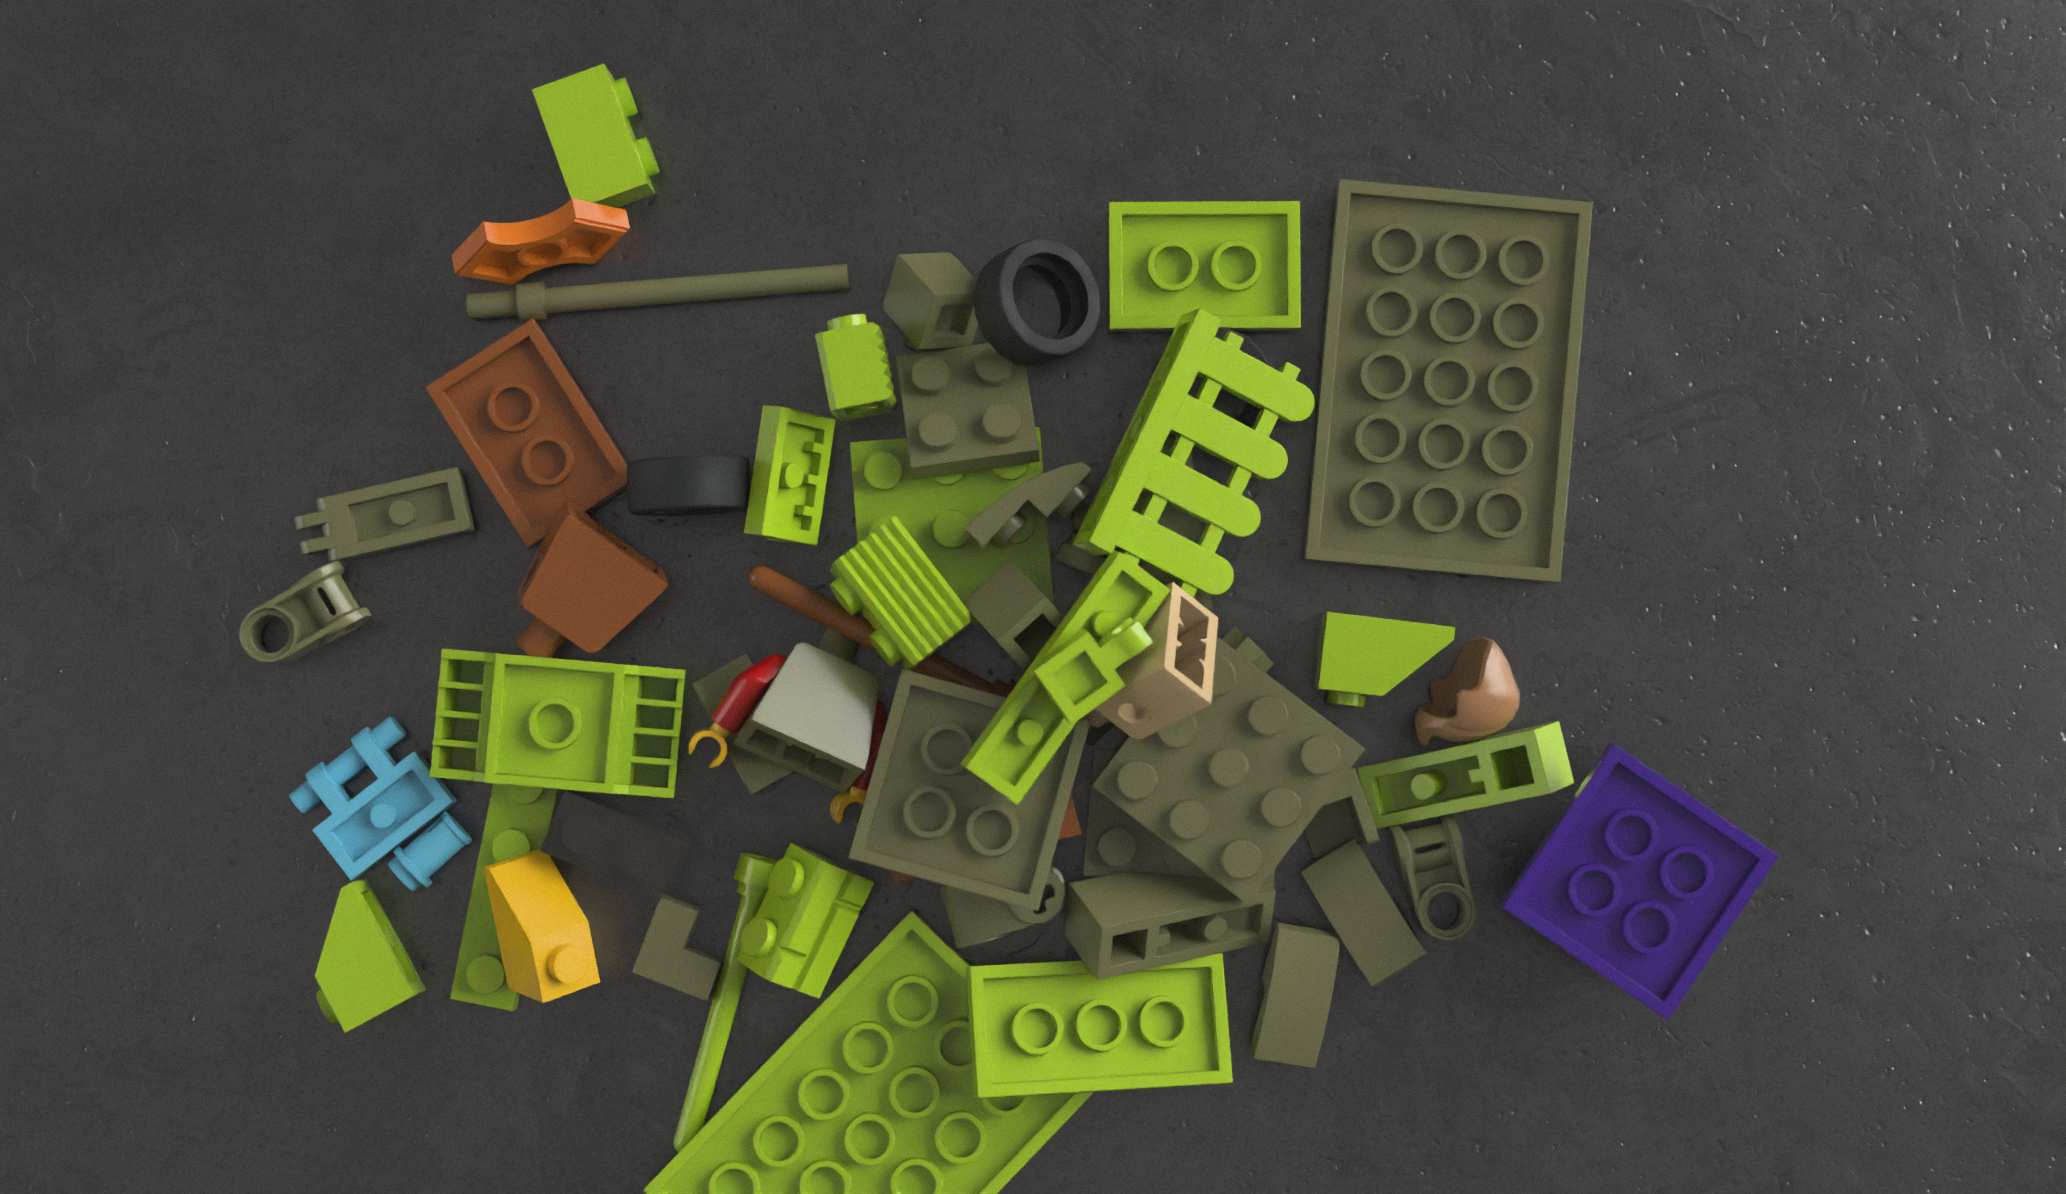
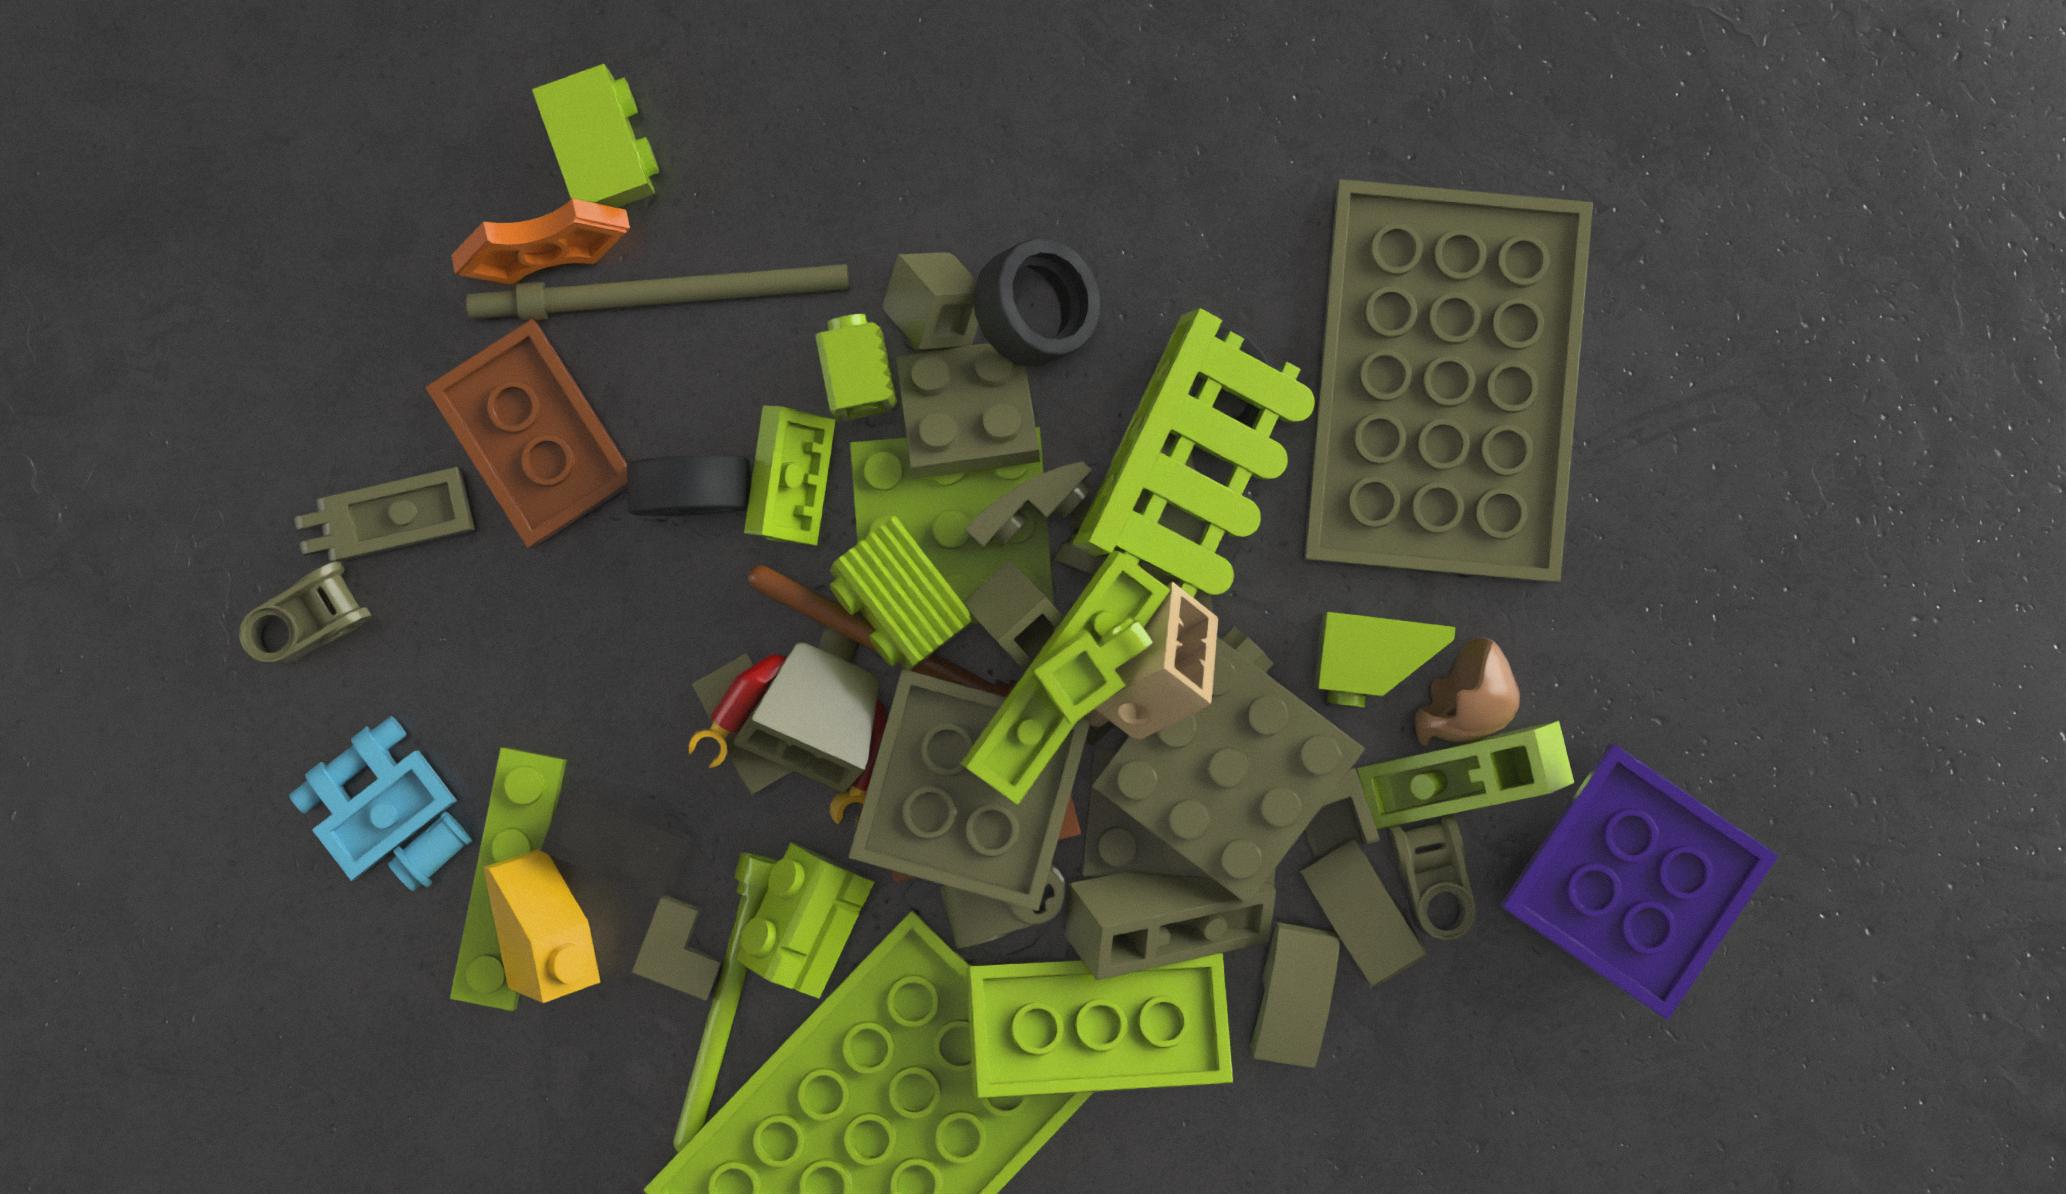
lime slope [315,878,426,1033] -> none
lime plate [429,649,686,798] -> none
dark orange torso [516,500,668,658] -> none
lime plate [1108,201,1301,332] -> none

